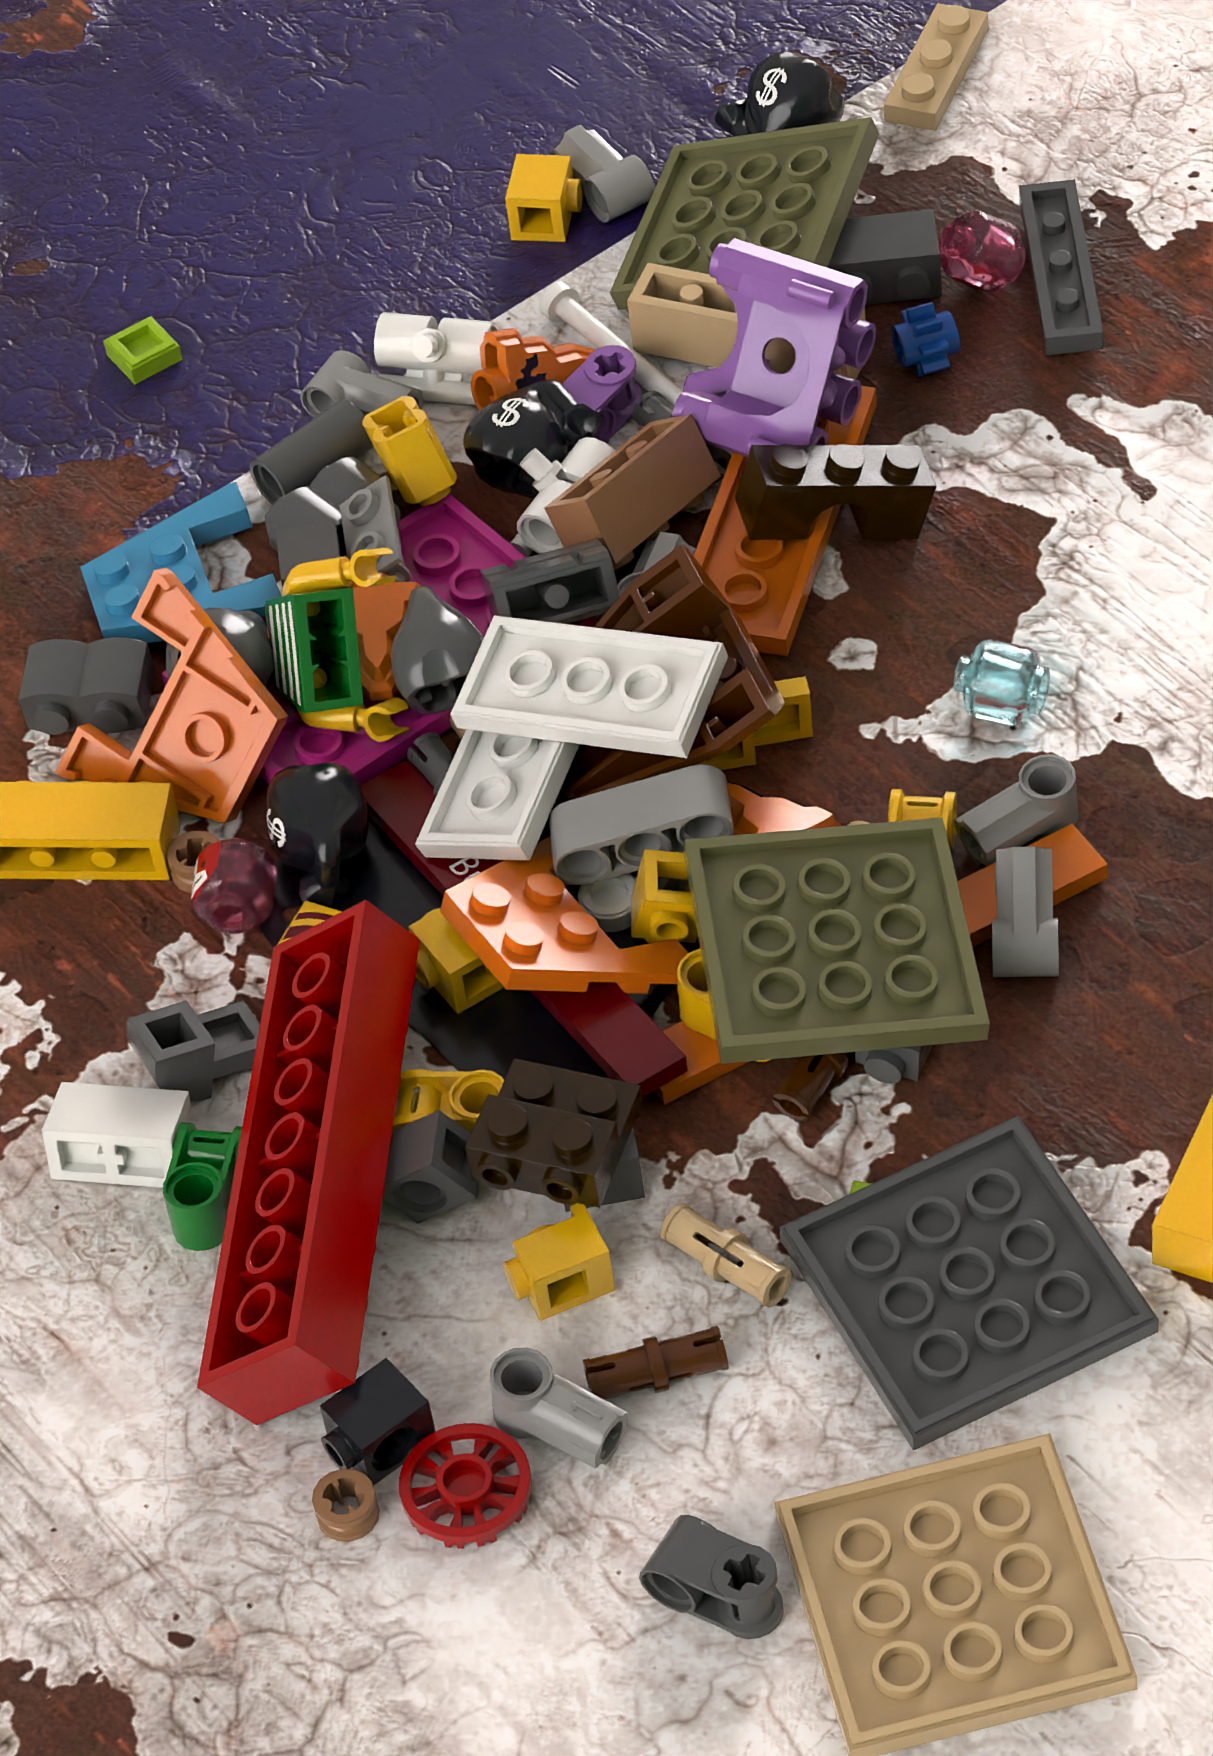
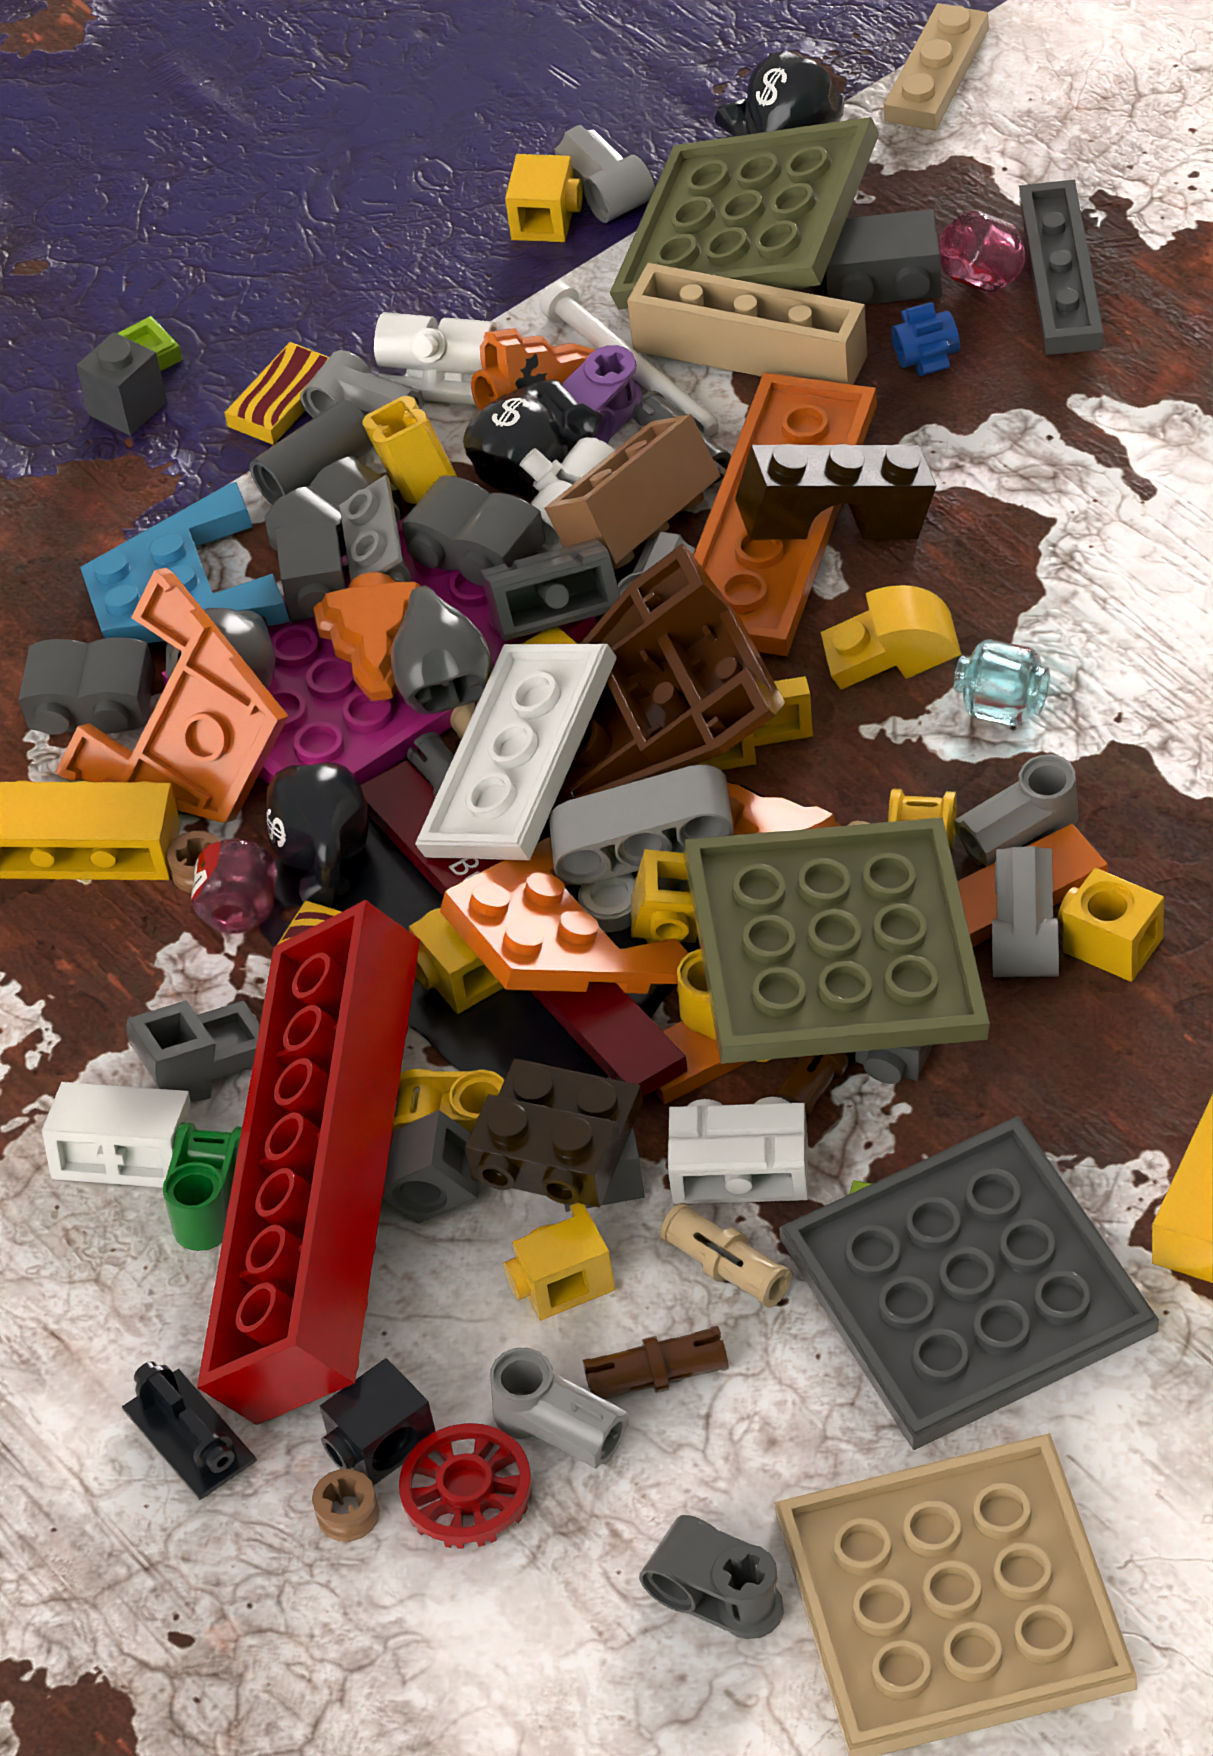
torso [265,548,409,742] -> none
white tile [450,615,728,758] -> none
medium lavender piece [672,238,876,457] -> none
none -> dark grey brick [76,332,168,436]
none -> black hinge [122,1361,257,1500]
none -> tile [224,342,329,445]
none -> dark grey brick [402,476,546,586]
none -> white brick [668,1097,808,1204]
none -> yellow brick [821,585,962,690]
none -> yellow brick [1058,867,1164,982]

